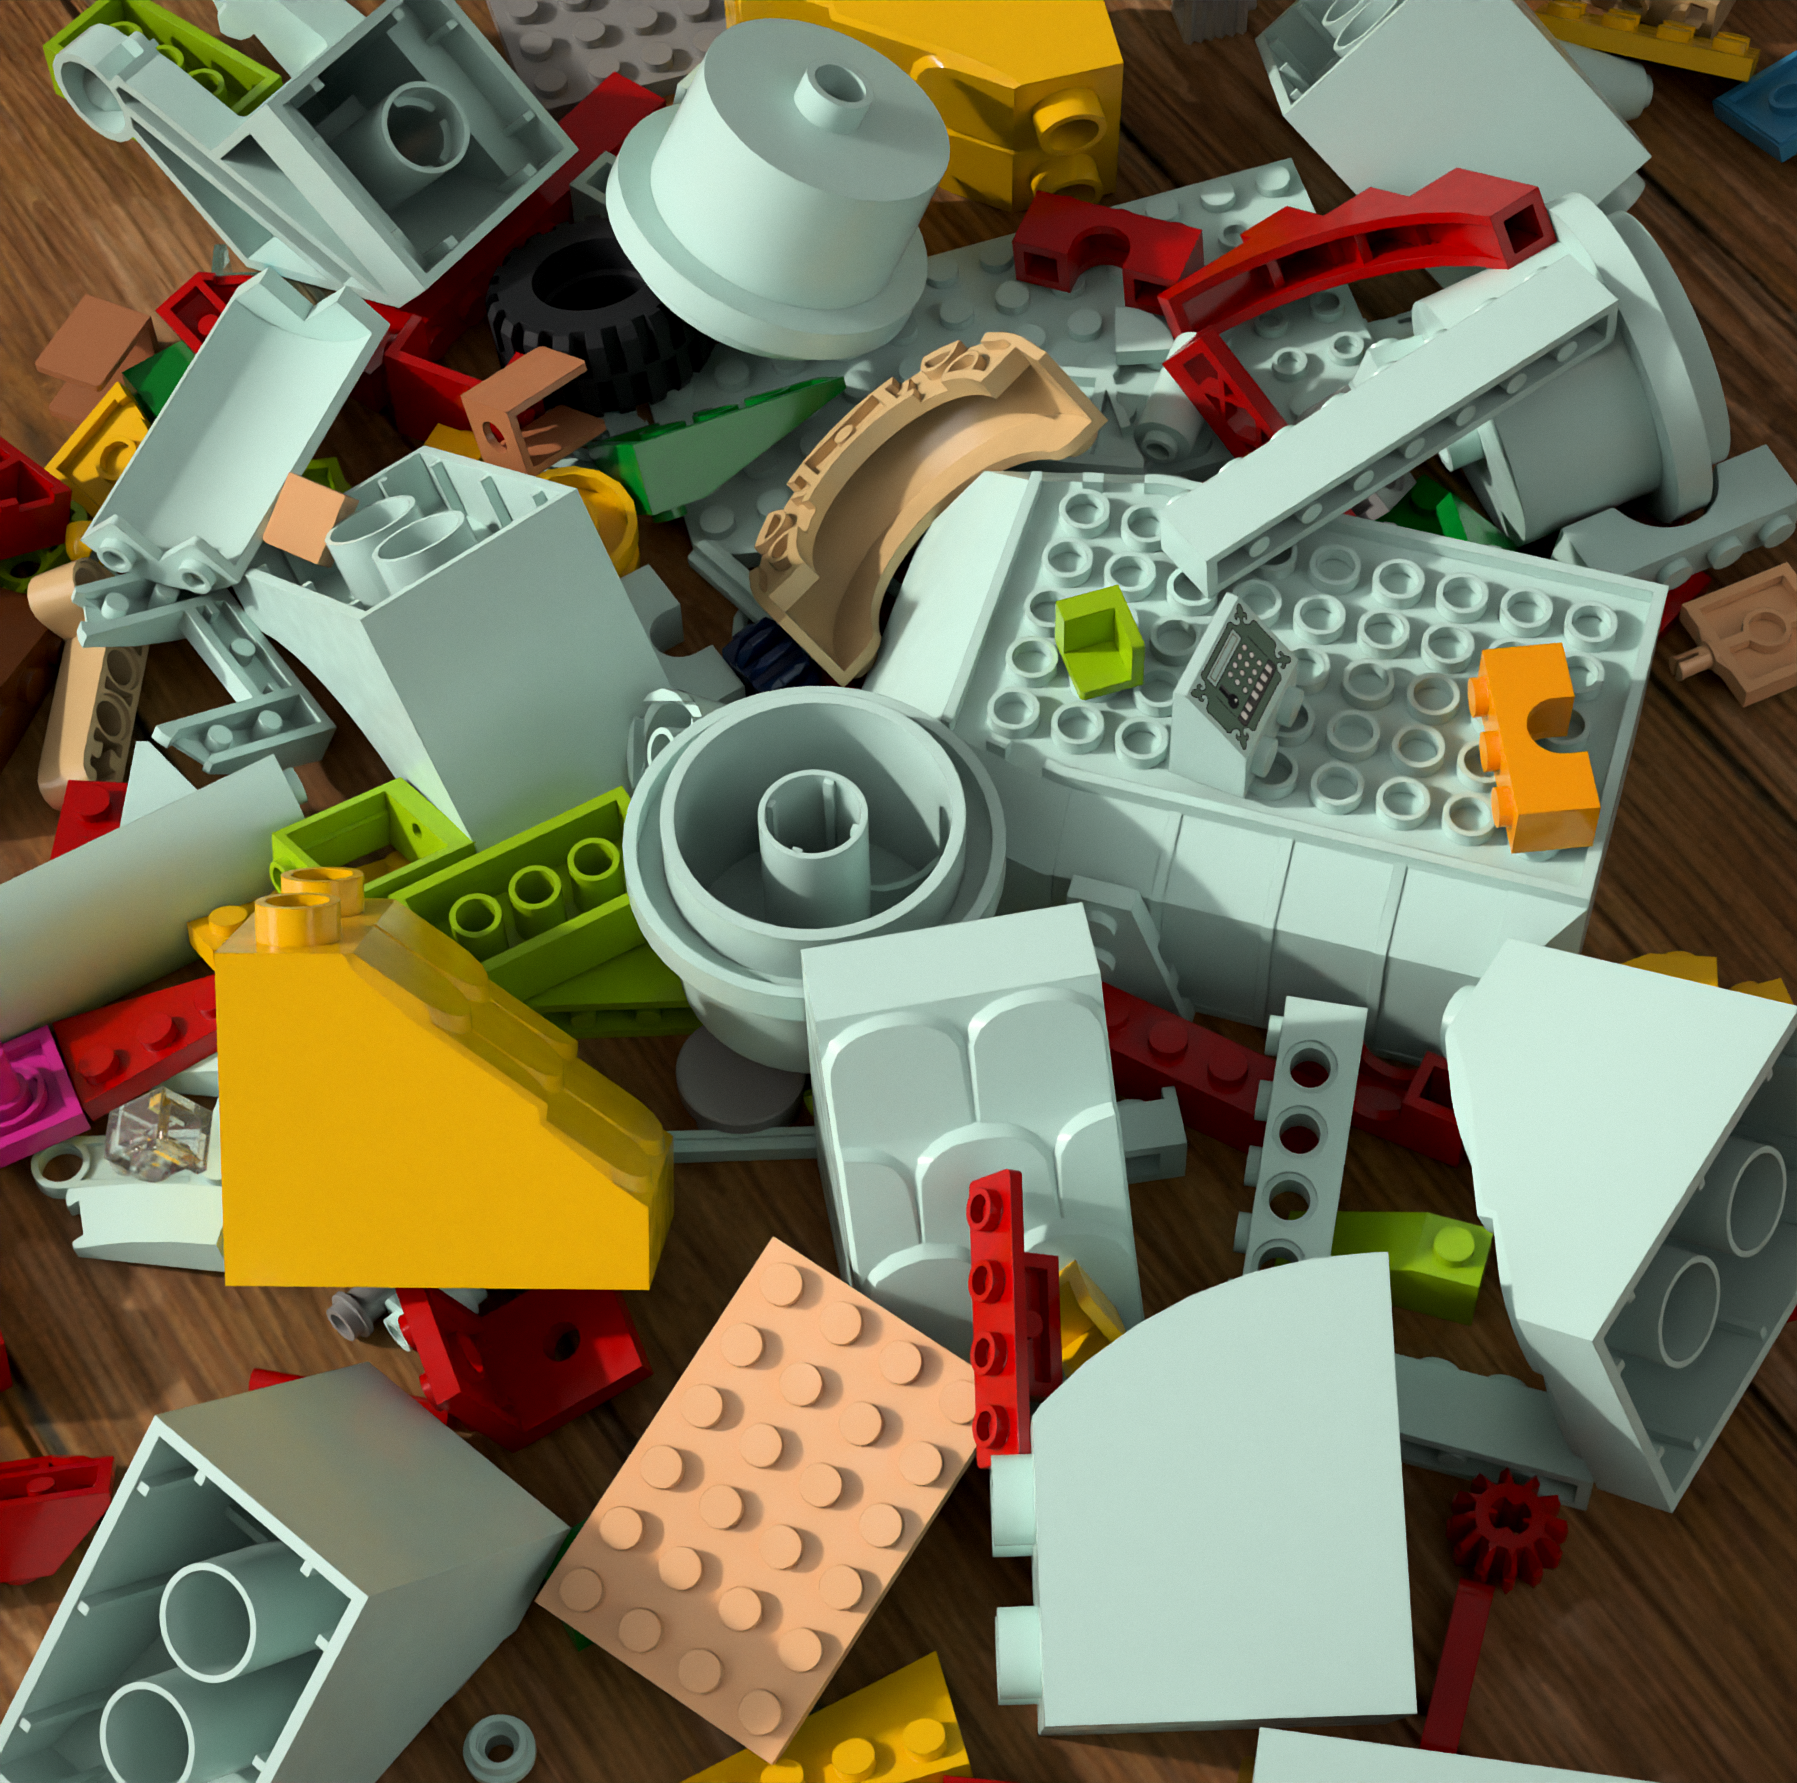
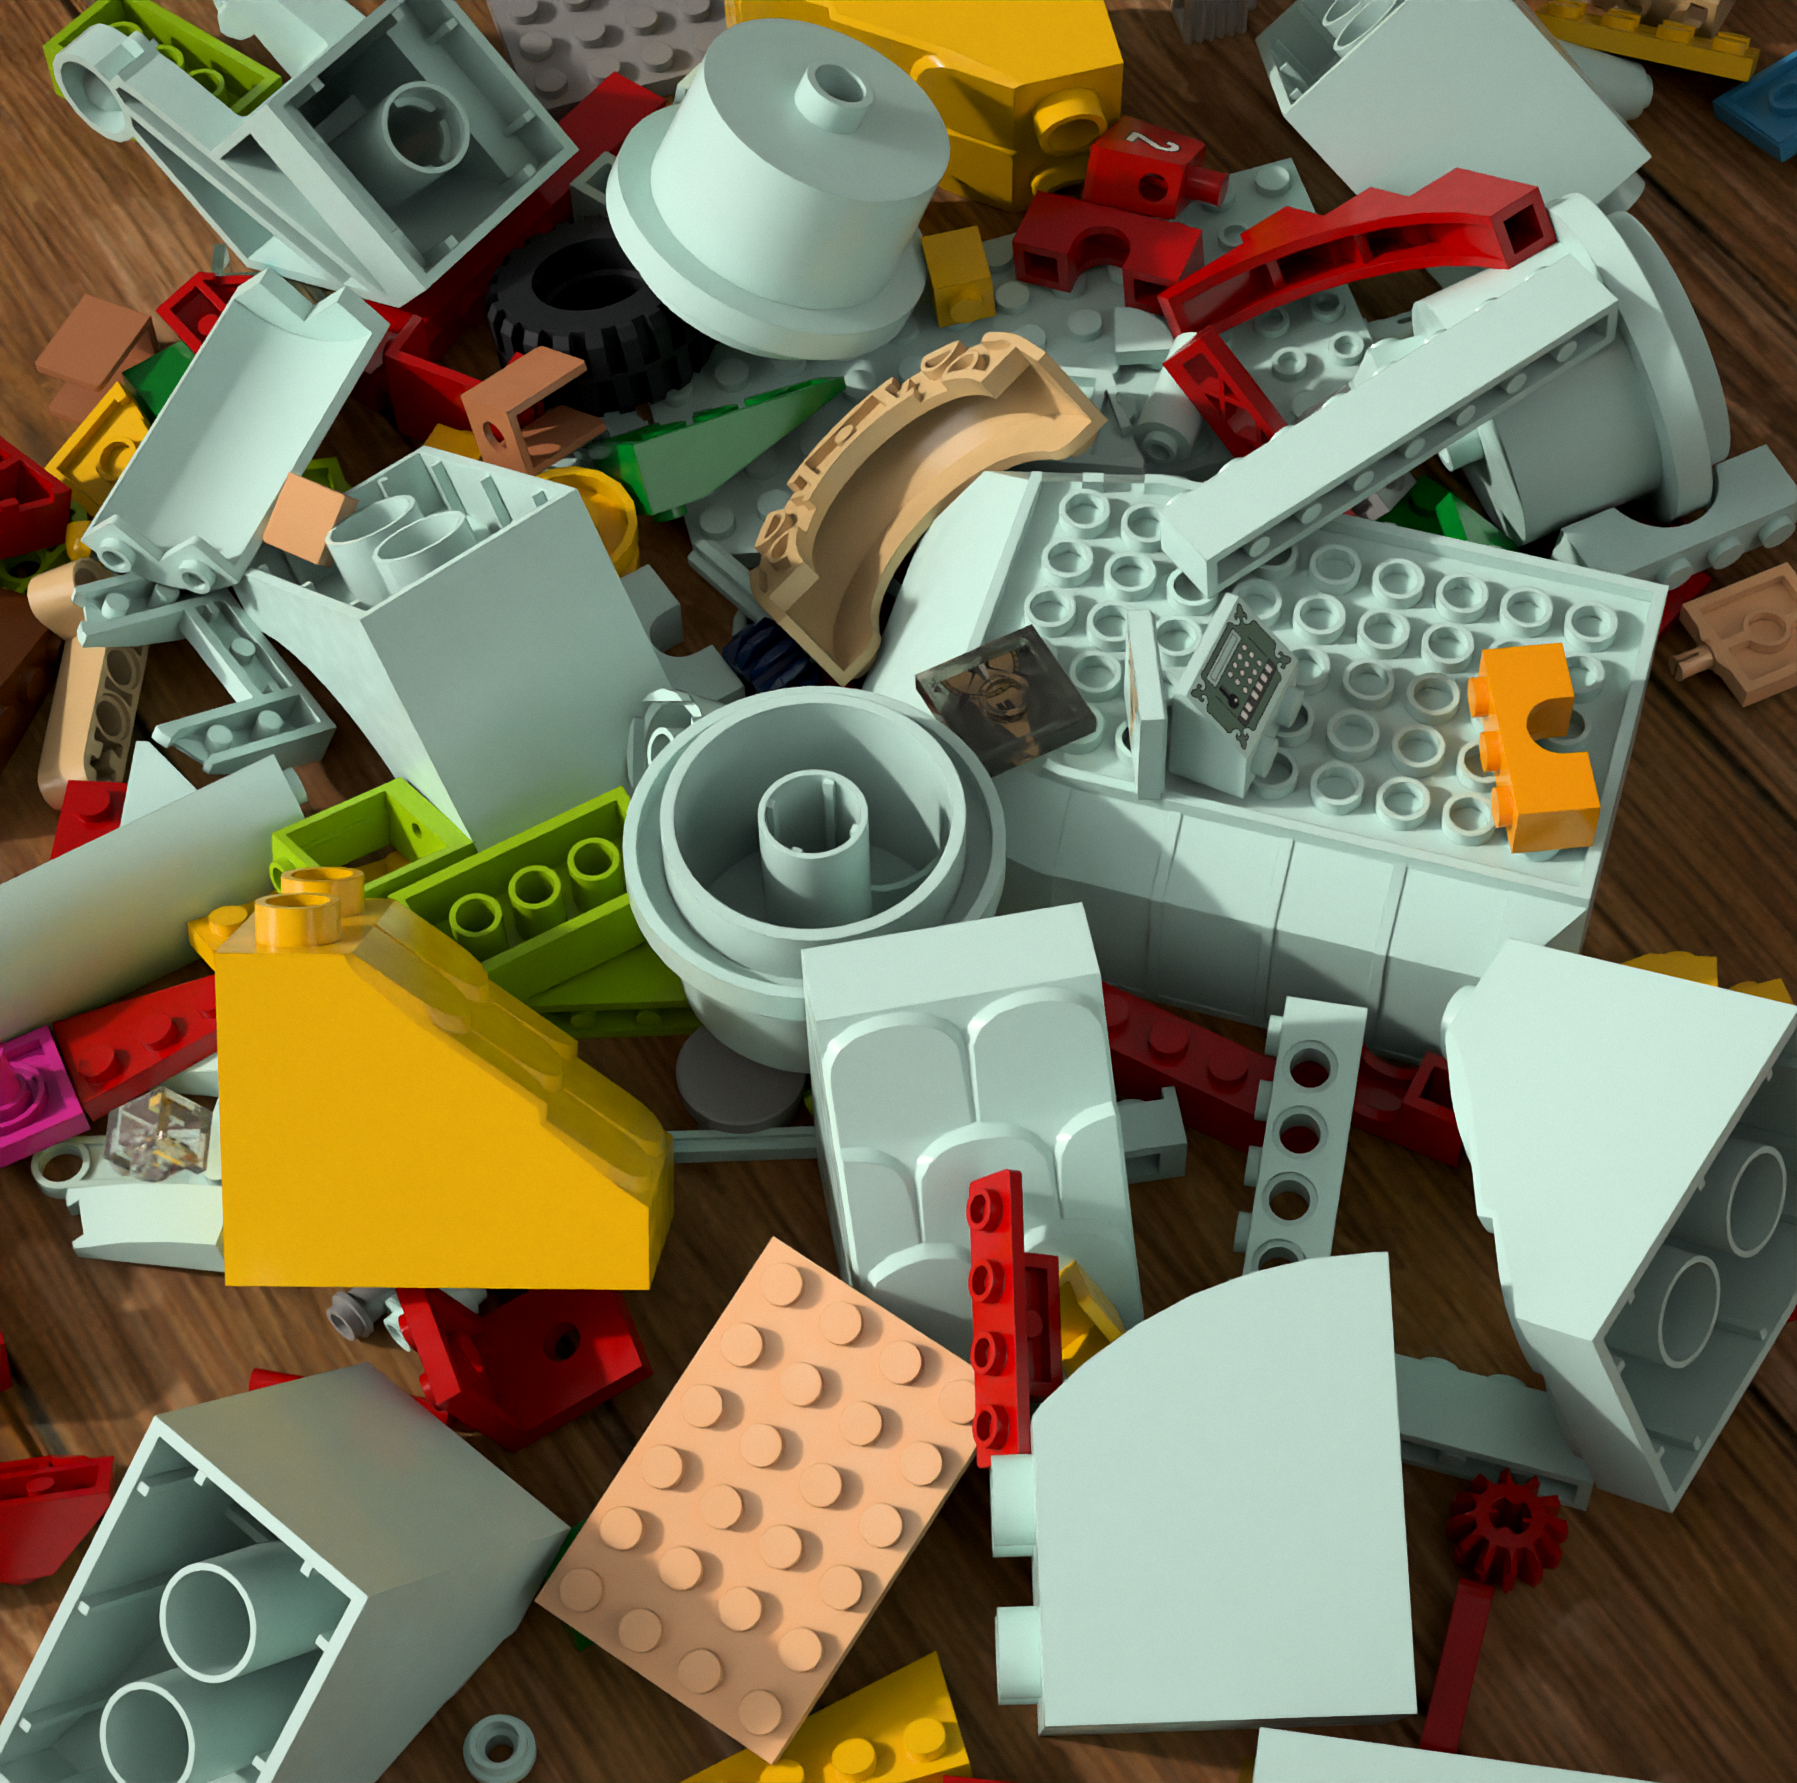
lime panel [1055,584,1145,700] -> none
light aqua wing [1066,874,1196,1022] -> none
lime slope [1274,1211,1493,1326] -> none
none -> clear smoke tile [915,624,1096,778]
none -> yellow brick [920,225,996,328]
none -> red torso [1081,115,1229,220]
none -> light aqua tile [1124,609,1168,800]

